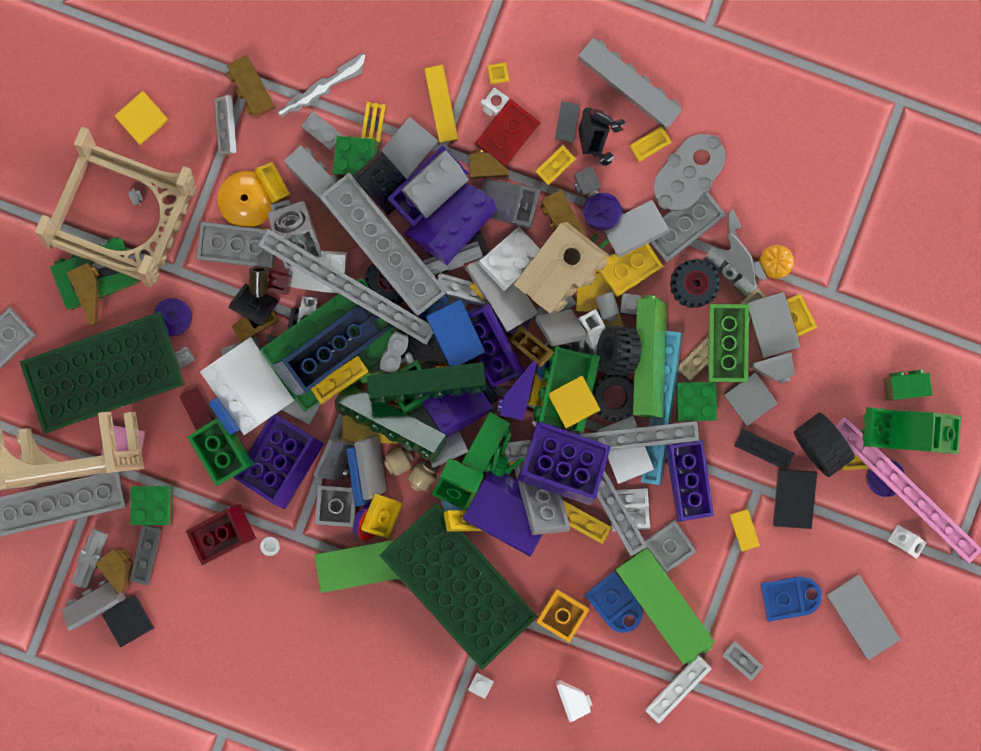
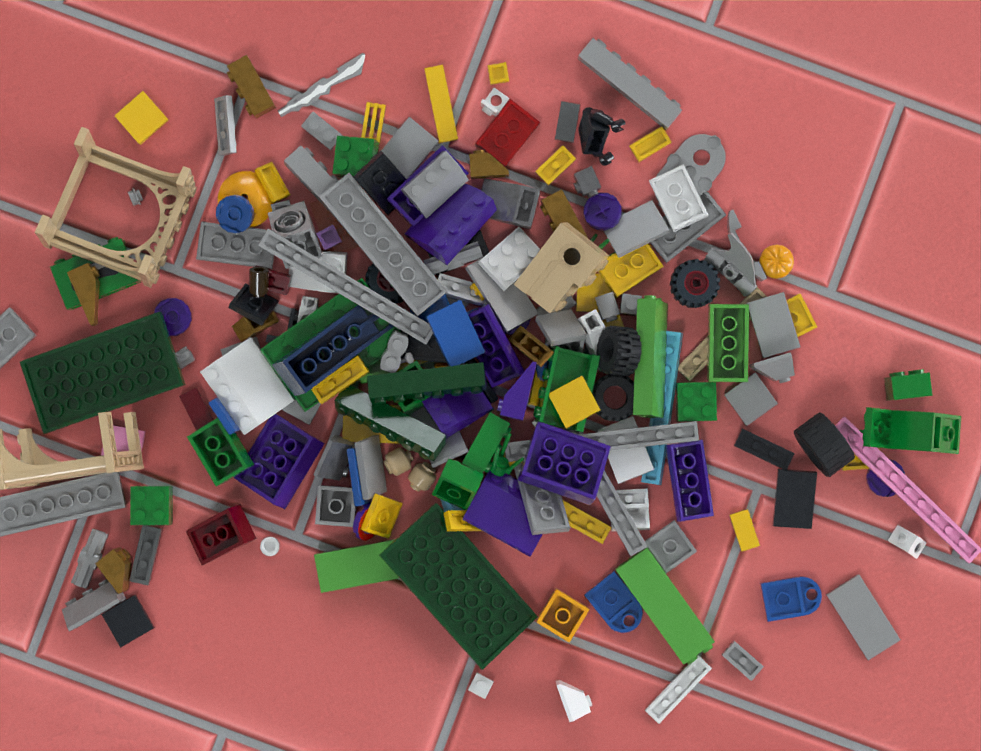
none -> blue tile [216,195,254,234]
none -> medium lavender plate [316,225,342,251]
none -> white tile [649,164,708,233]

